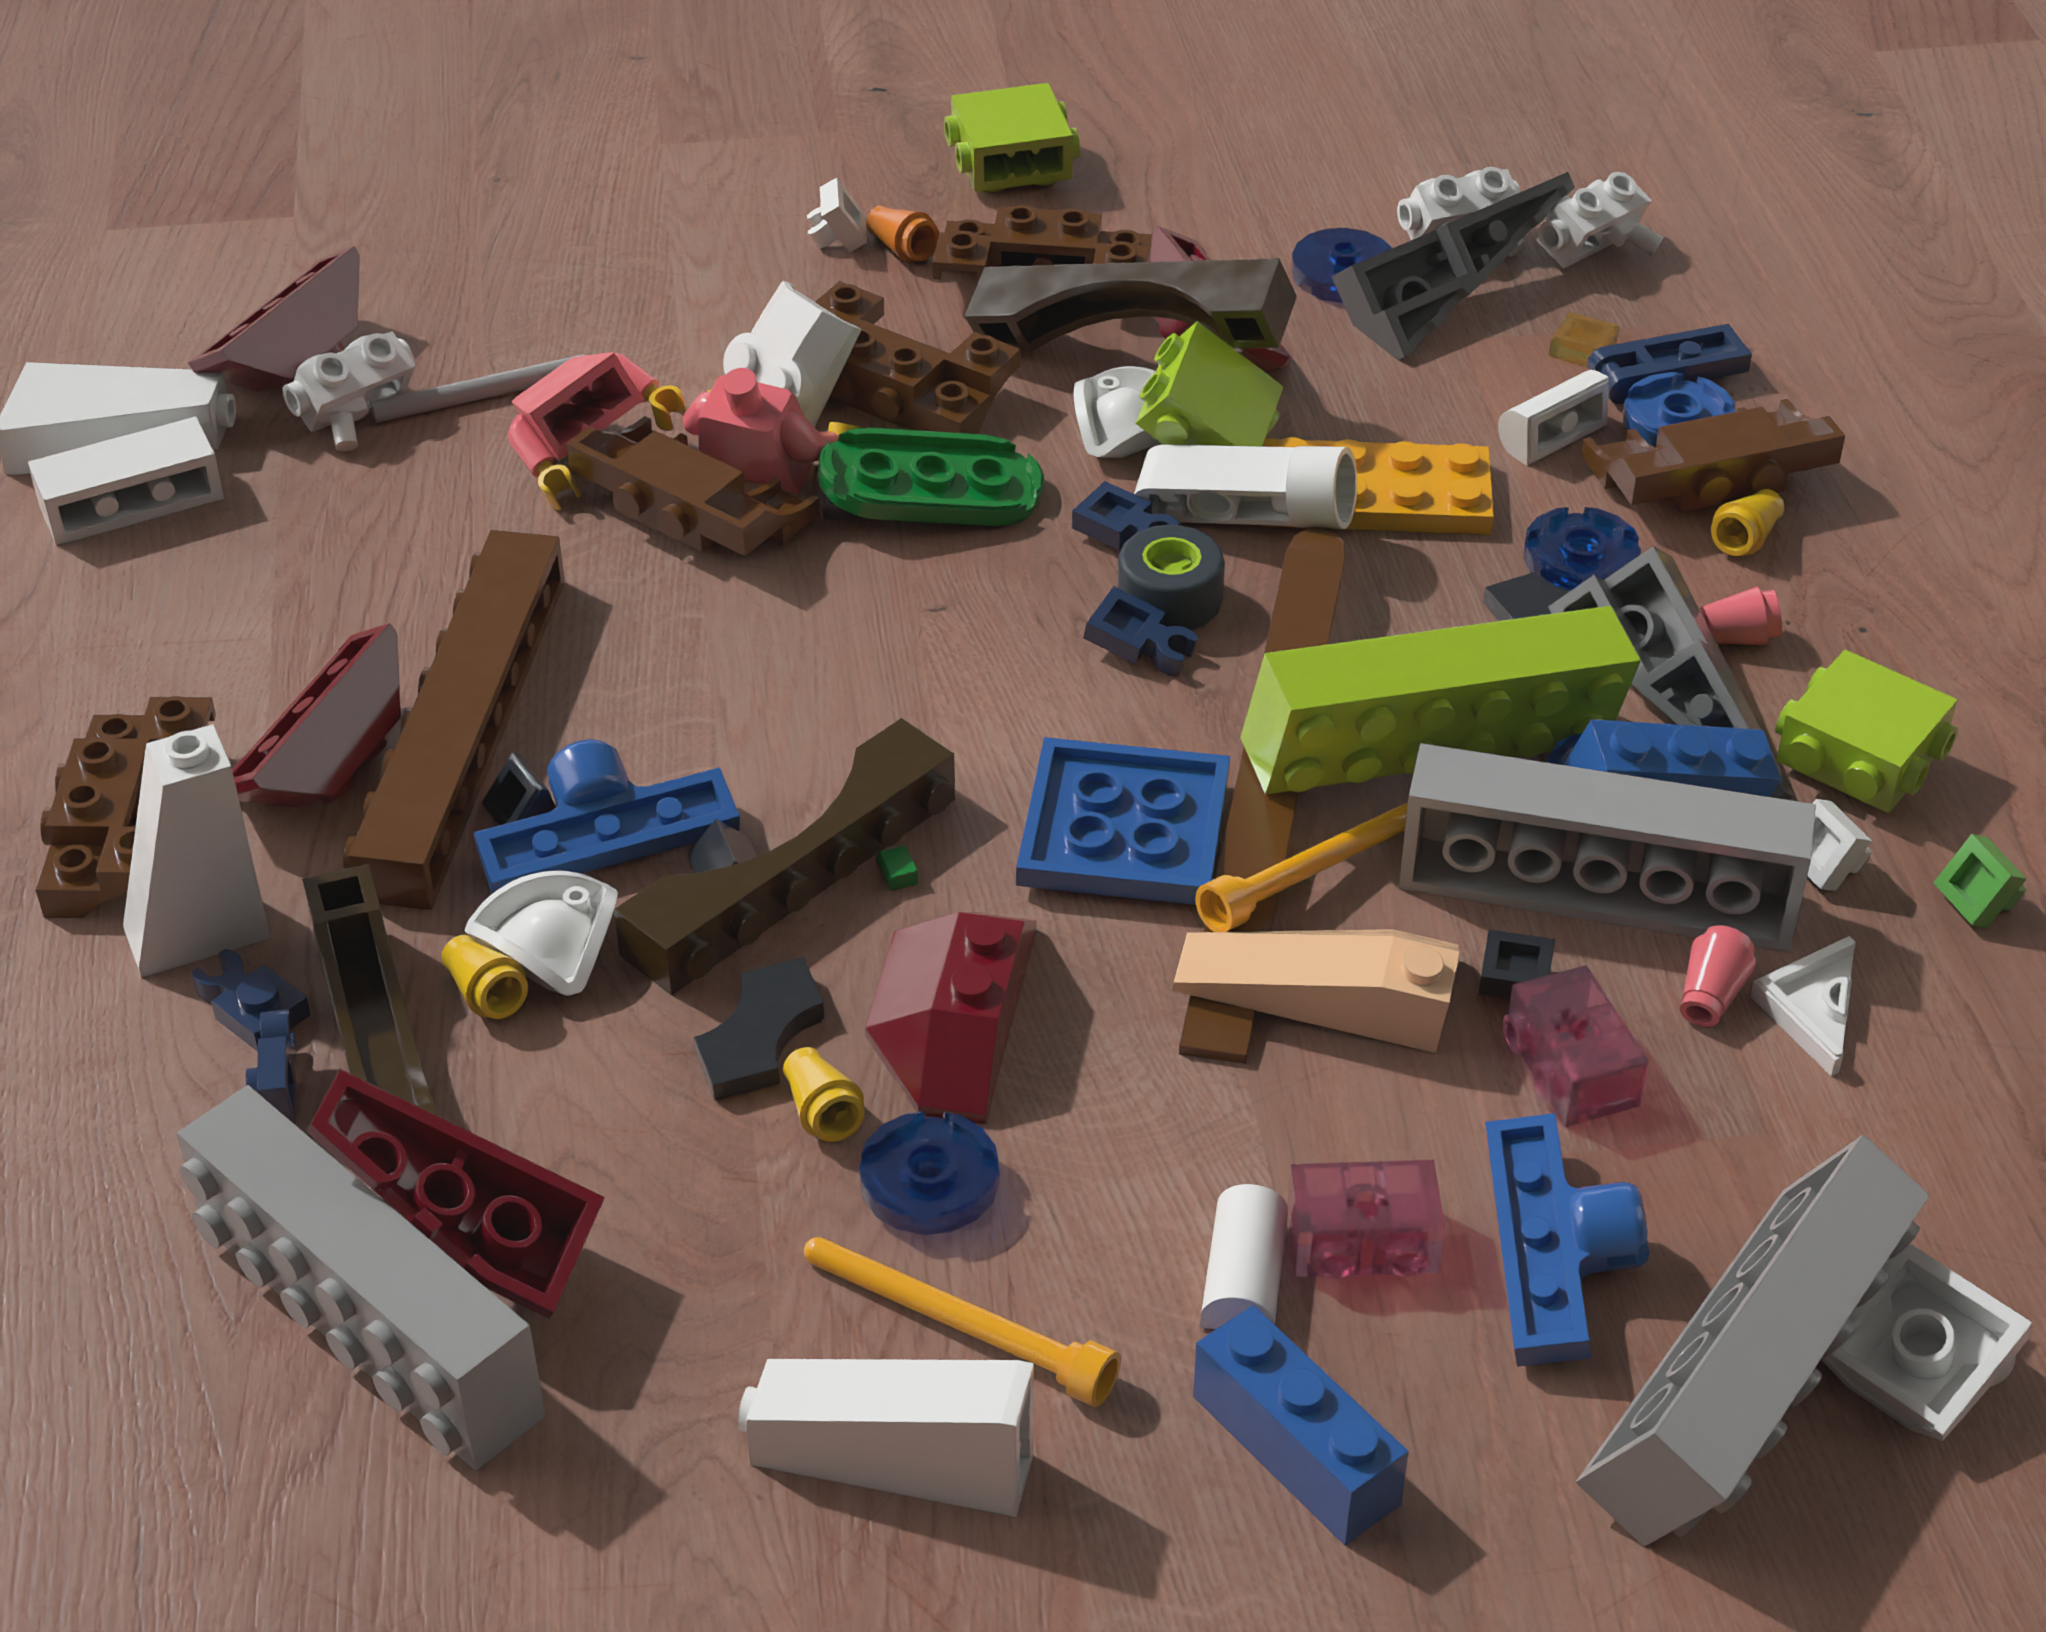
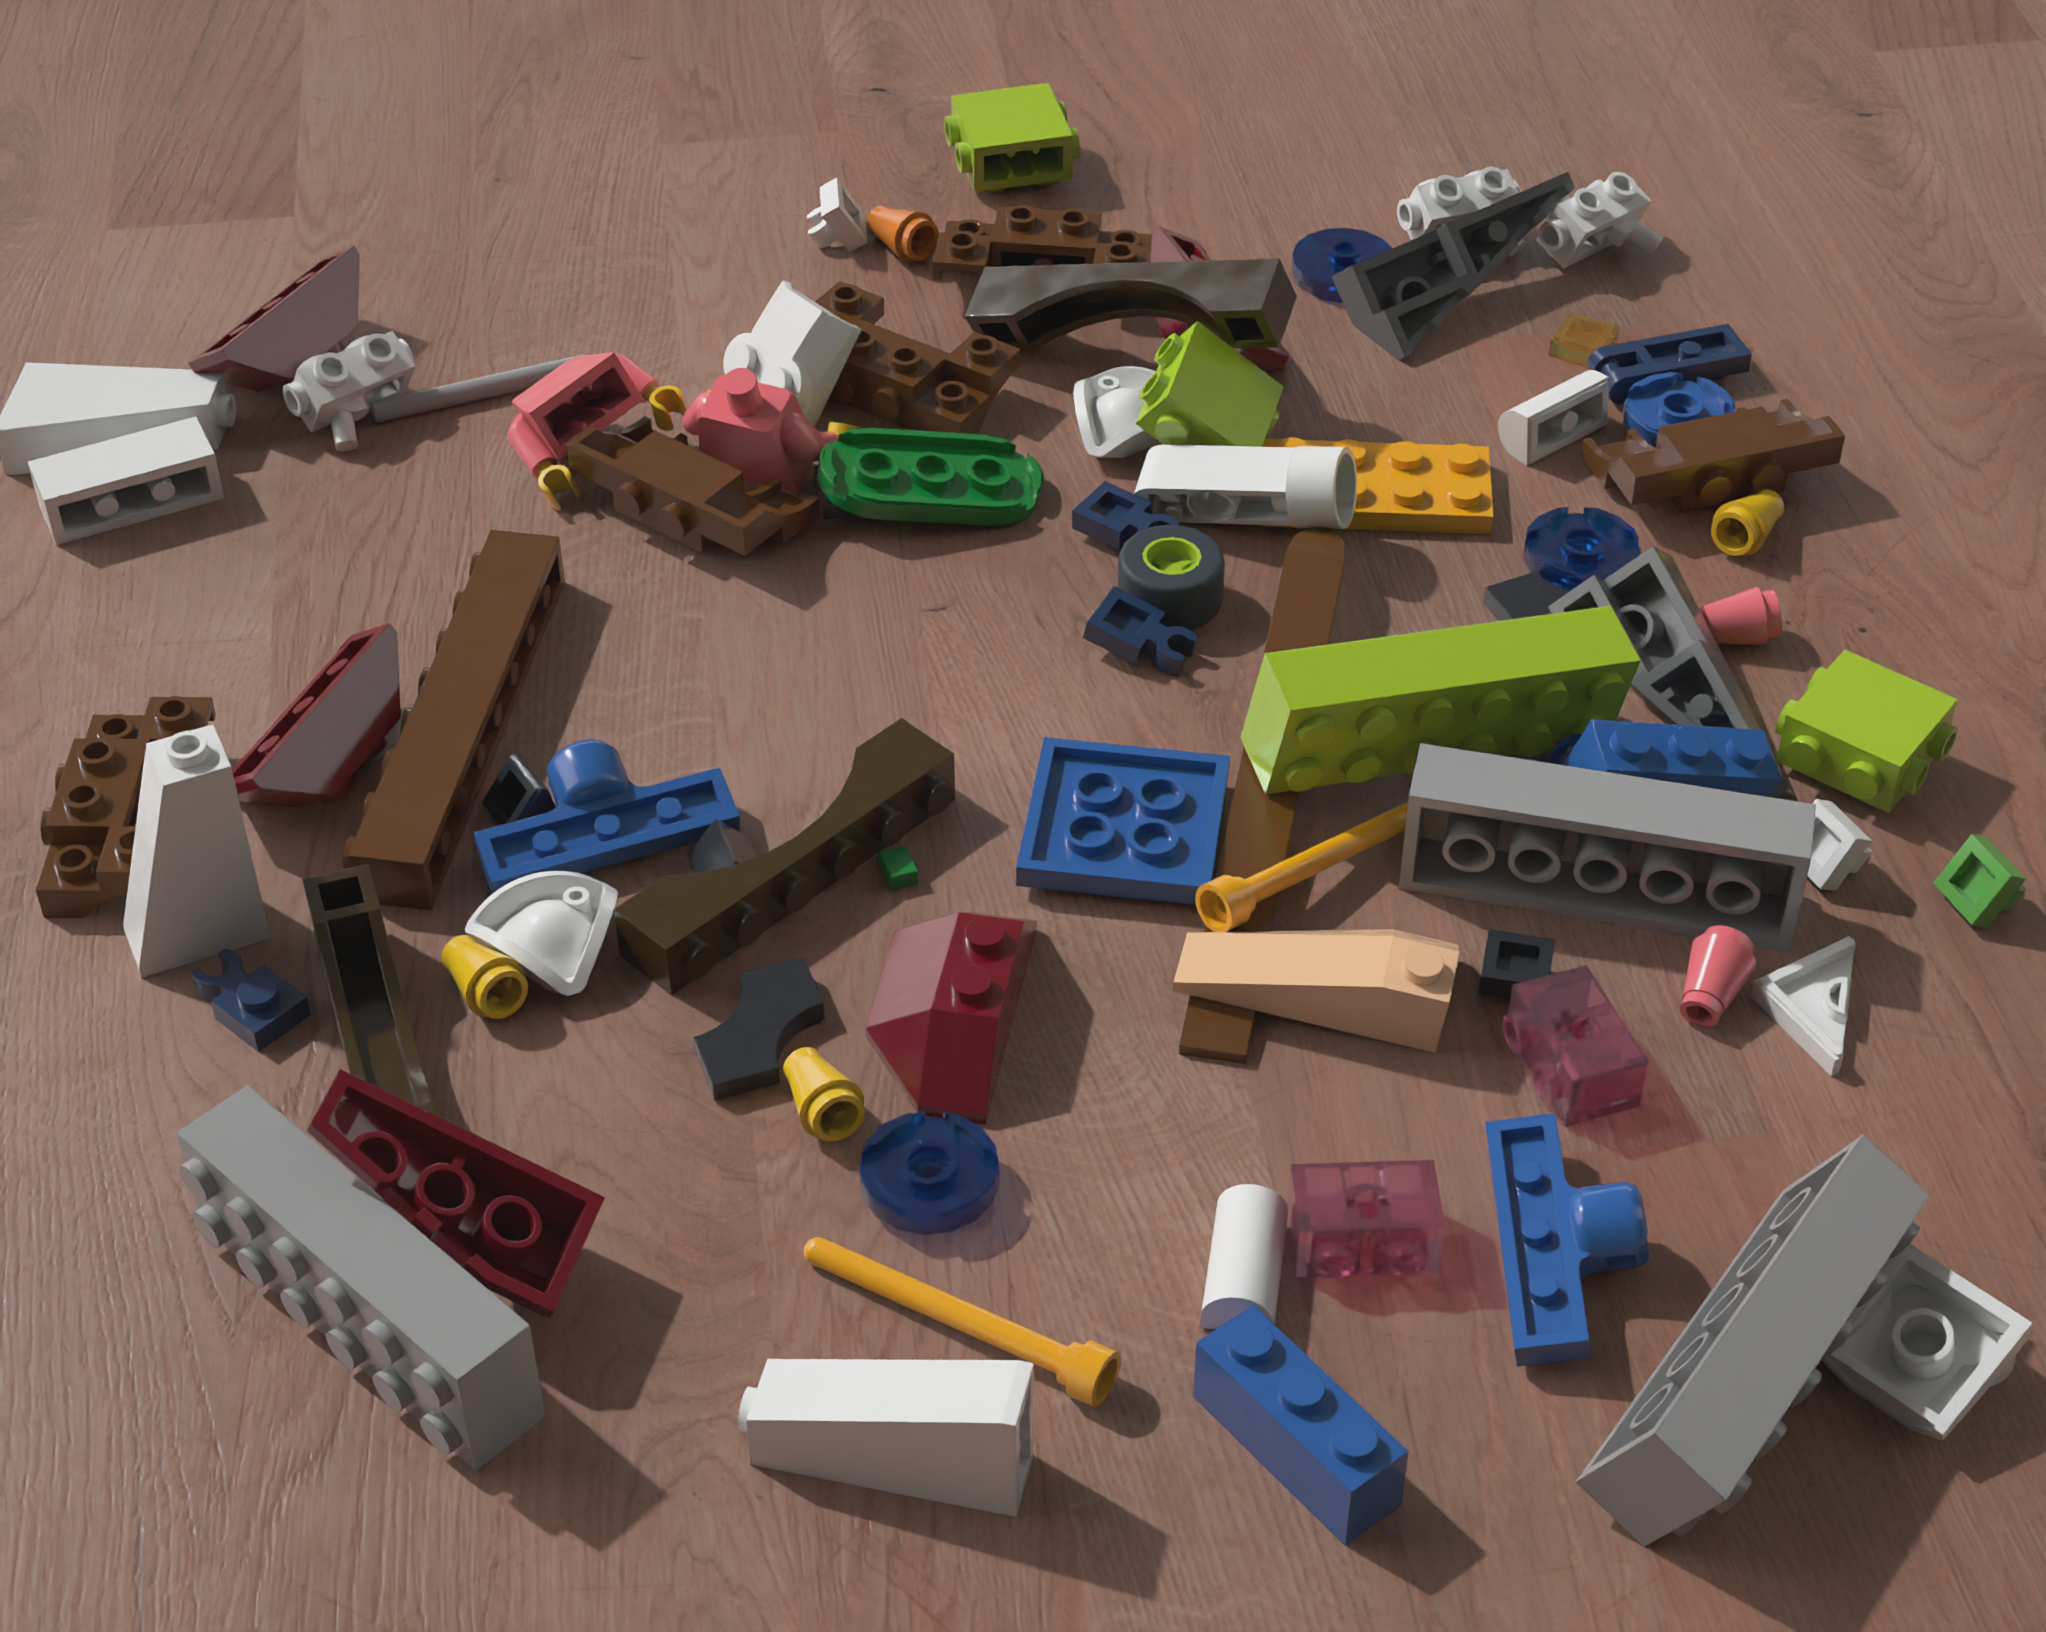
dark blue plate [245,1009,297,1125] -> none

